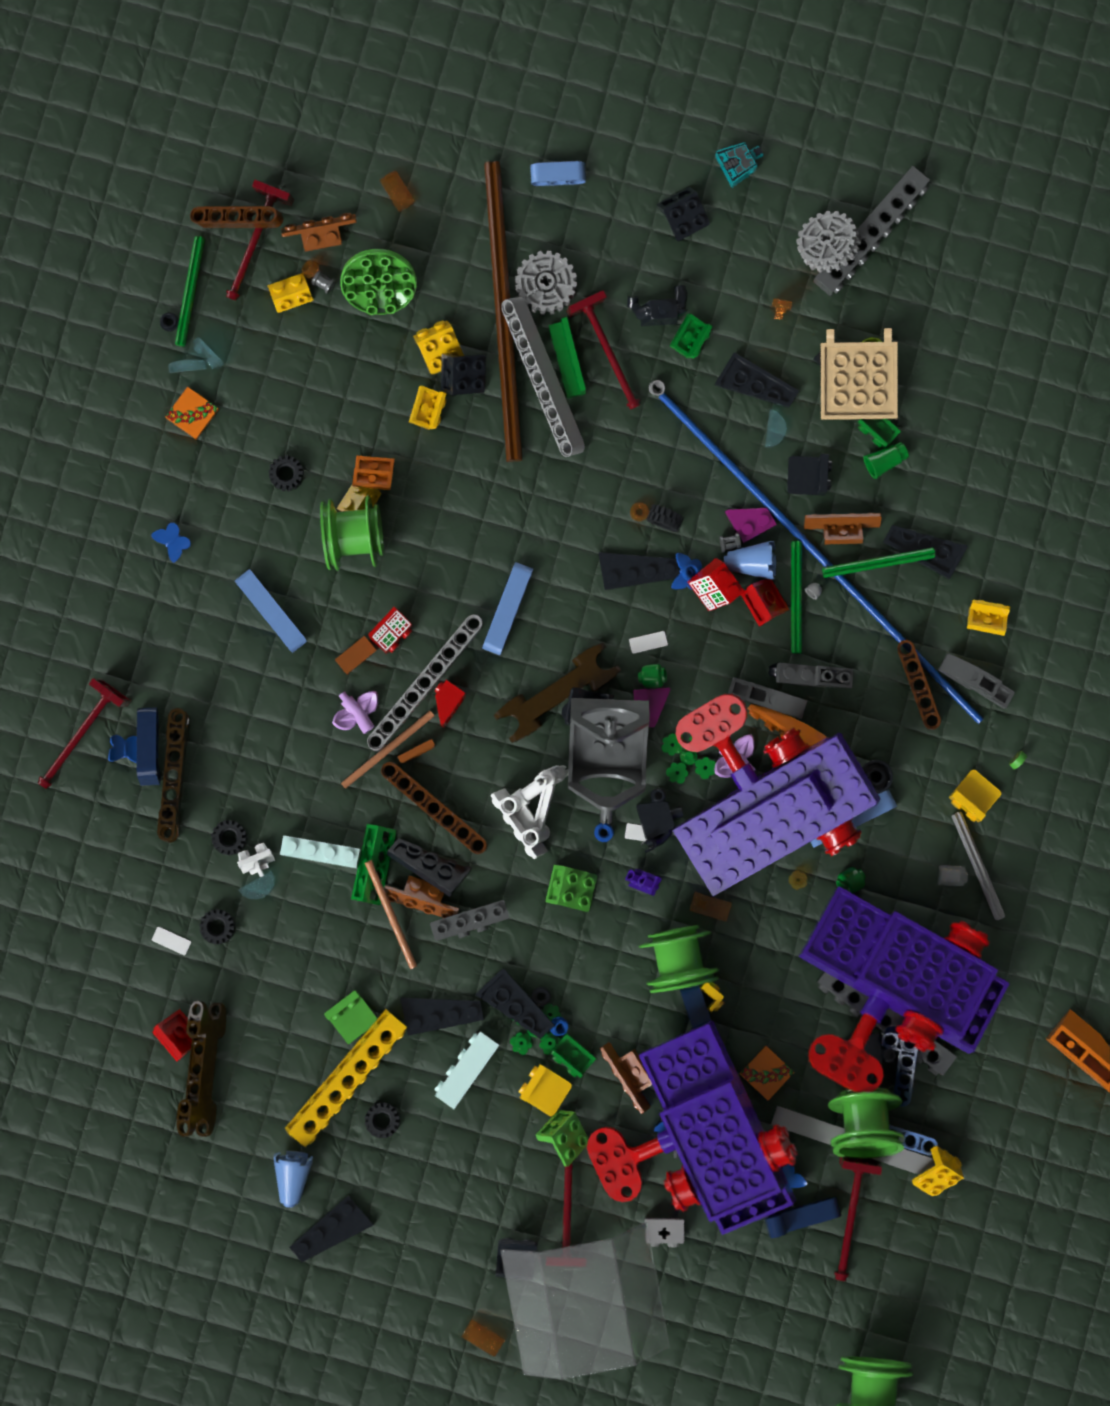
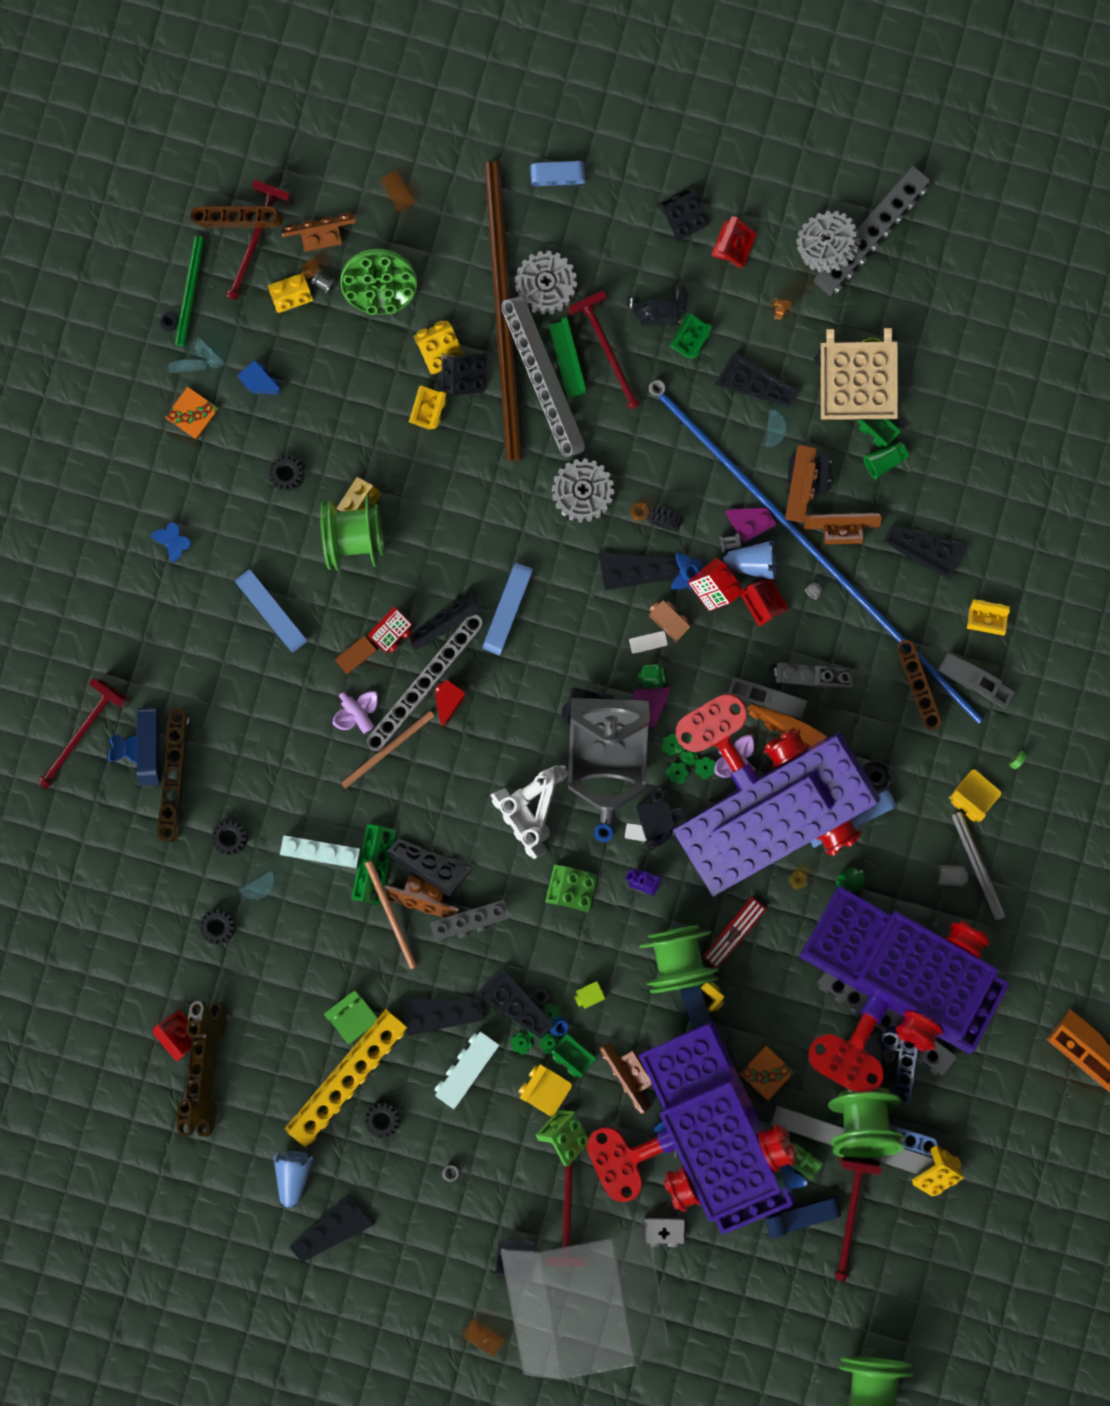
white sticker [152,927,191,955] -> none
white hips [237,843,275,877] -> none
orange slope [352,456,395,490] -> none
reddish brown beam [381,762,487,855] -> none
dark orange tile [398,739,435,764] -> none
dark brown piece [493,643,621,743] -> none
clear orange plate [689,892,732,922] -> none
torso [715,143,763,187] -> none
green axle [791,541,802,654] -> none
green axle [822,548,935,578] -> none
none -> blue slope [237,360,281,395]
none -> black wing [409,587,480,650]
none -> light grey hinge [442,1166,459,1181]
none -> light grey piece [552,459,614,523]
none -> lime brick [574,981,605,1009]
none -> nougat brick [649,601,690,642]
none -> slope [702,897,766,968]
none -> red bracket [711,216,757,268]
none -> dark orange bracket [785,445,818,523]
none -> bright green hips [789,1143,823,1180]

